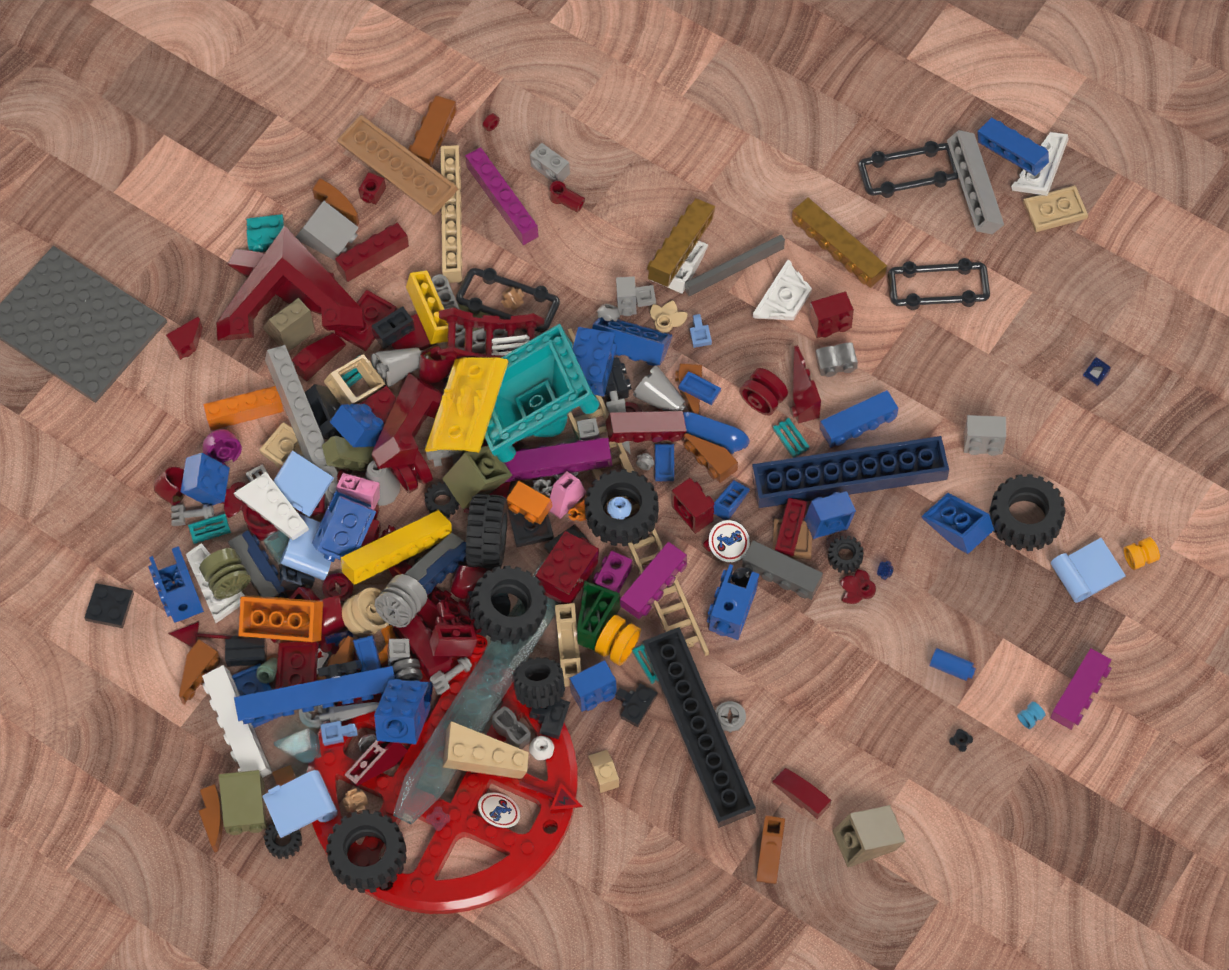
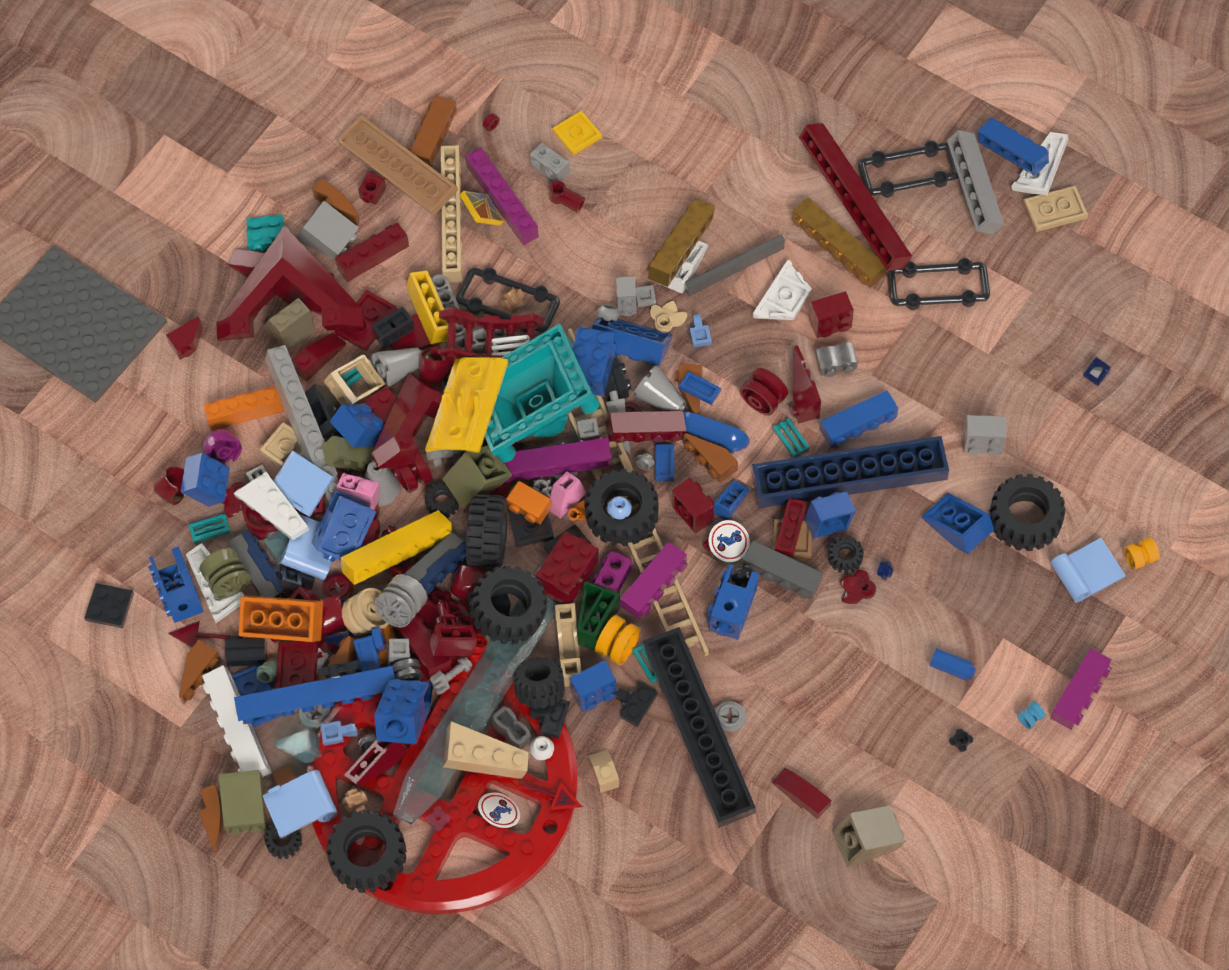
light grey hinge [171,504,214,526] -> none
light grey bar [320,702,379,723] -> none
dark orange slope [756,816,785,884] -> none
none -> blue tile [371,627,387,651]
none -> tile [460,191,504,226]
none -> yellow tile [552,110,602,156]
none -> dark red brick [799,123,912,271]

